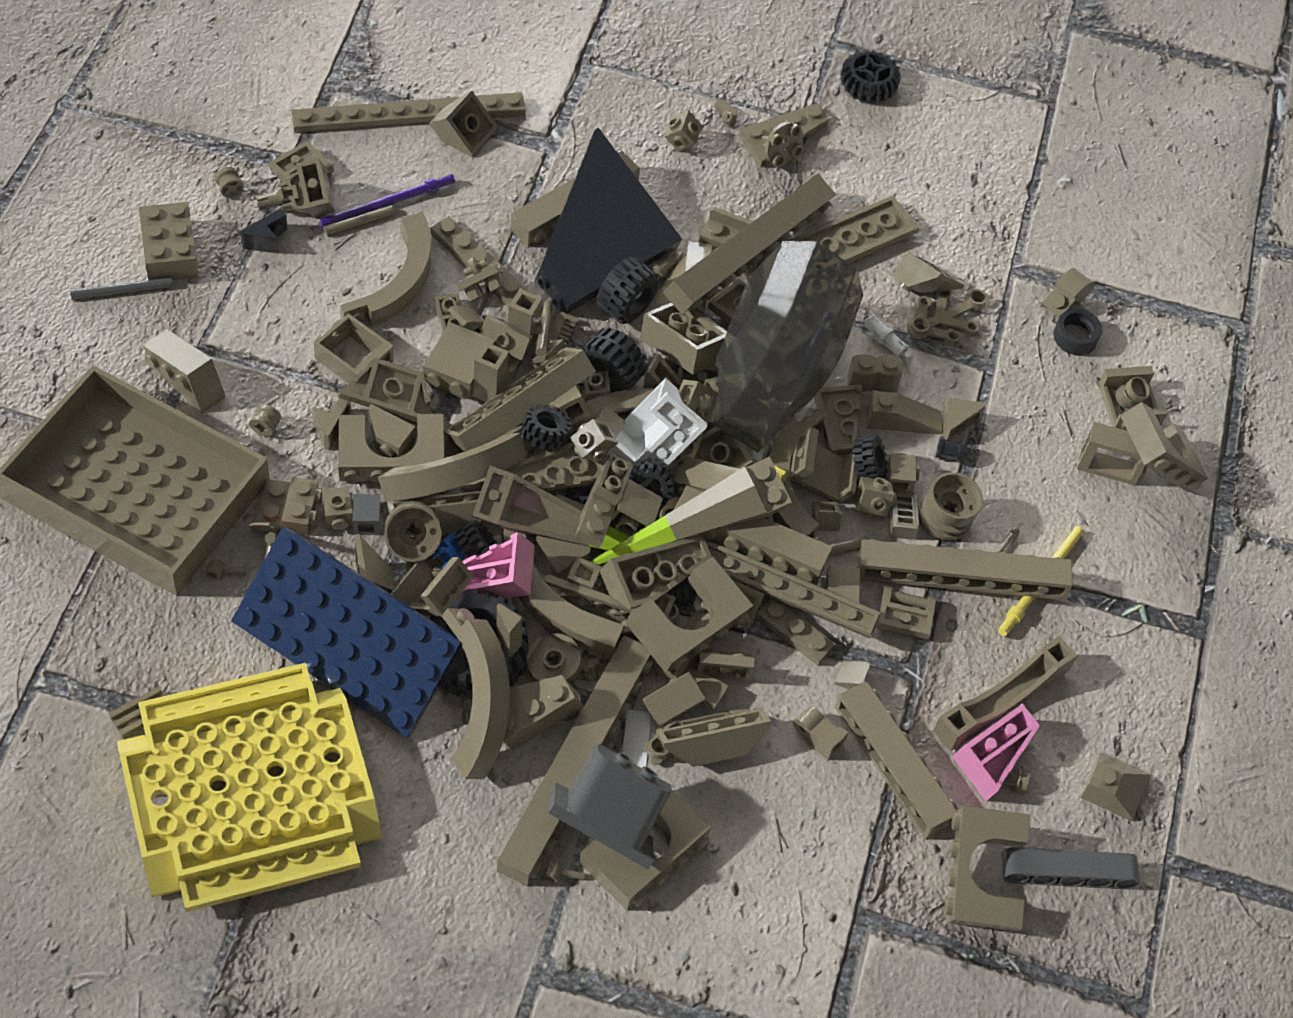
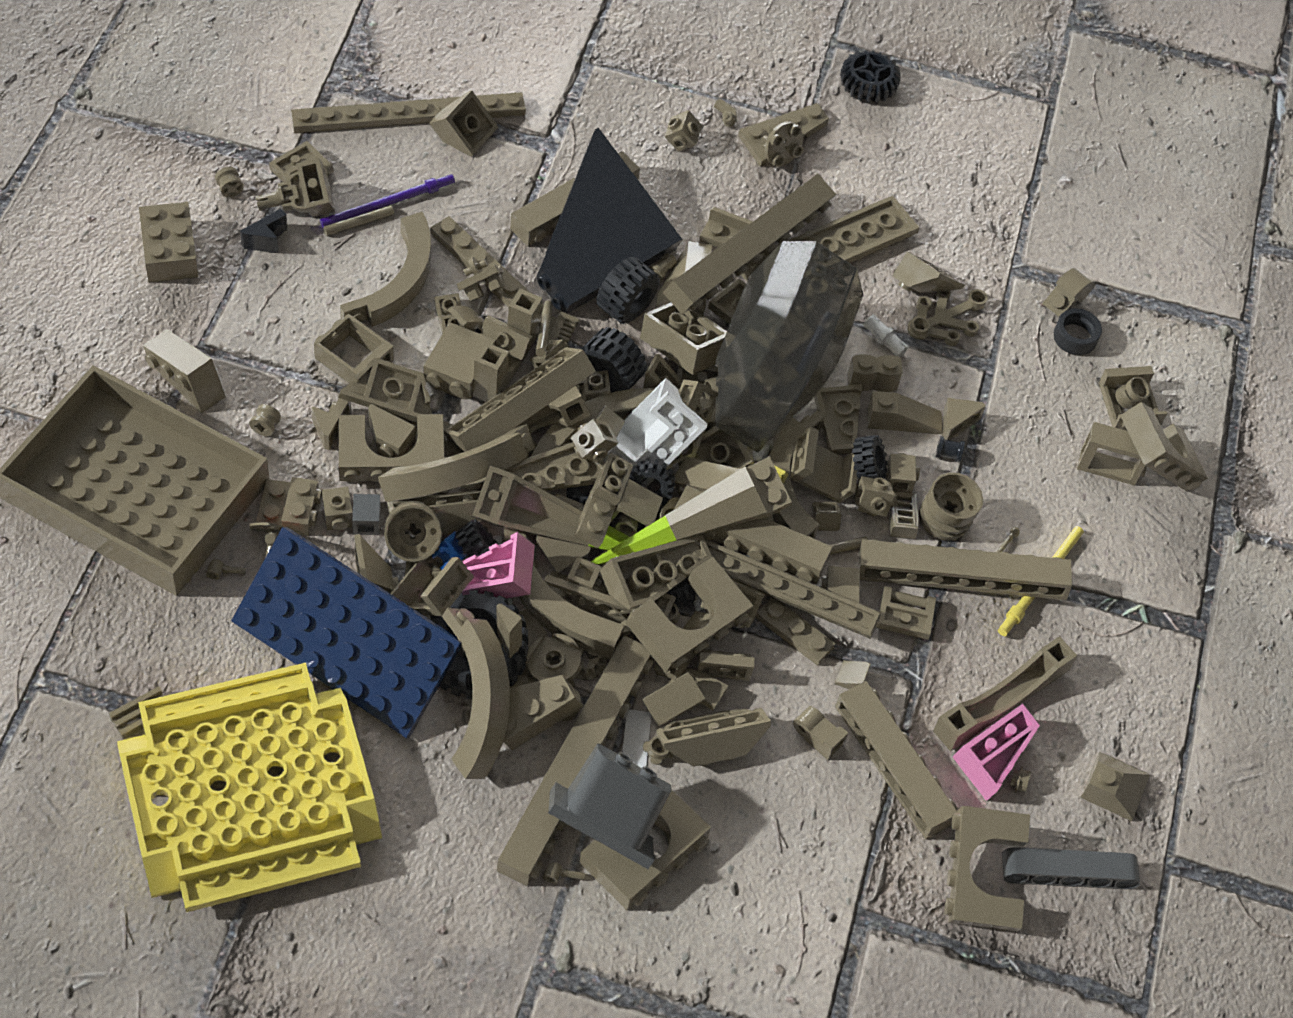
dark grey bar [70,277,173,300] -> none
black tyre [521,404,572,451] -> none

